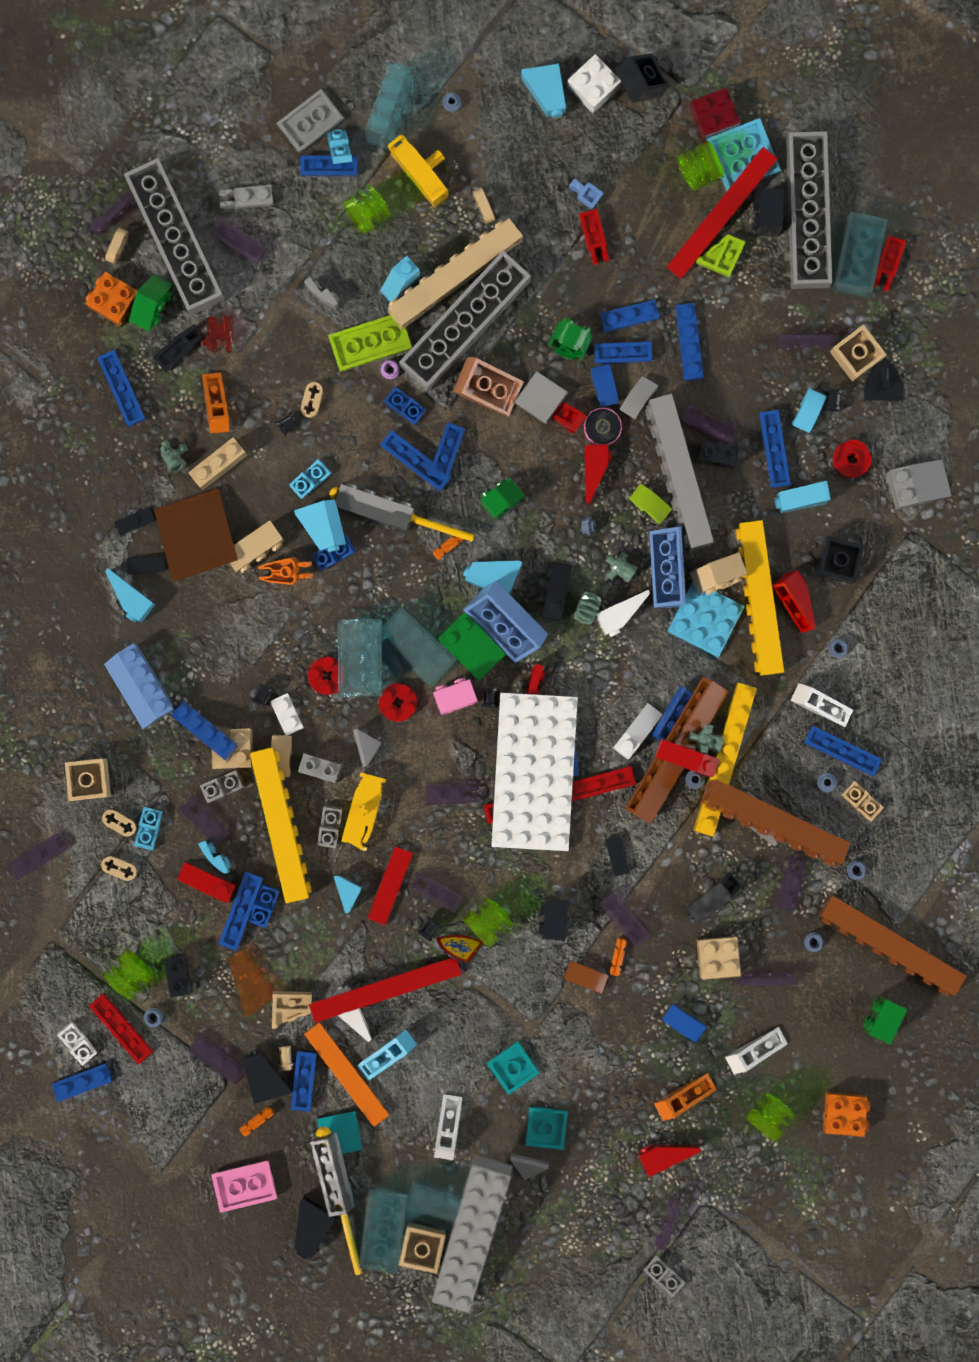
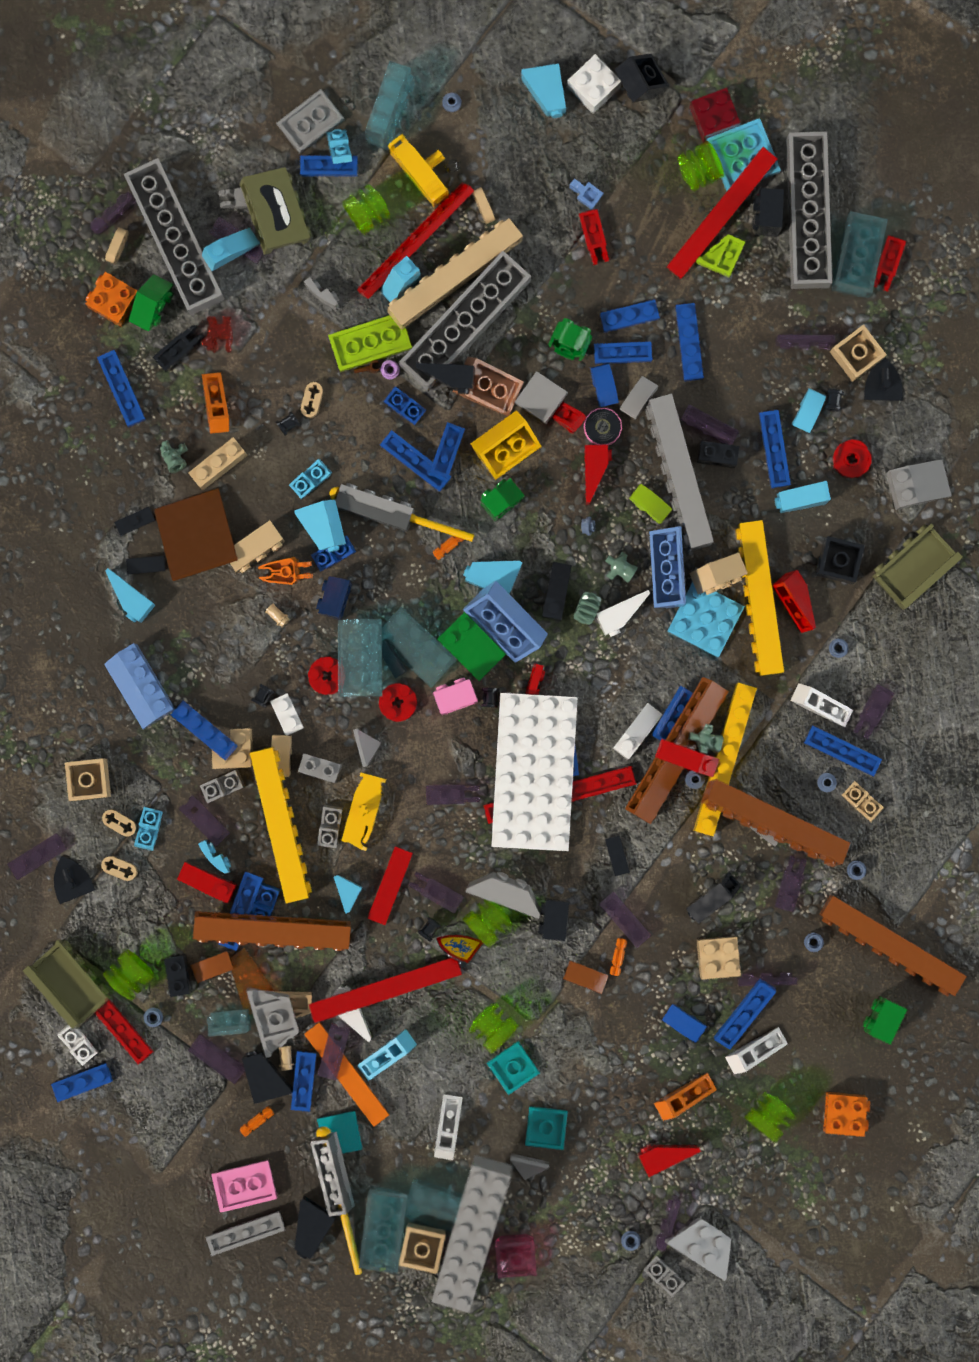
none -> olive panel [23,940,112,1029]
none -> black shield [54,856,95,904]
none -> dark orange slope [191,951,234,983]
none -> dark orange brick [193,911,351,951]
none -> medium azure slope [202,228,260,271]
none -> light grey plate [206,1211,286,1256]
none -> clear light blue hinge [207,1009,251,1037]
none -> olive panel [240,167,311,255]
none -> light grey wing [247,988,299,1058]
none -> tan pin [265,603,290,628]
none -> dark blue slope [316,576,352,621]
none -> plate [317,1023,350,1081]
none -> reddish brown hand [354,360,381,374]
none -> red tile [357,182,474,299]
none -> black slope [416,363,475,394]
none -> light grey wedge [466,872,541,919]
none -> clear neon green wheel [468,1002,519,1054]
none -> yellow slope [470,410,542,480]
none -> clear pink slope [495,1234,537,1279]
none -> sand blue plate [621,1231,641,1251]
none -> light grey wing [665,1217,731,1281]
none -> blue plate [714,979,776,1050]
none -> clear purple hinge [853,684,894,739]
none -> olive panel [872,523,963,610]

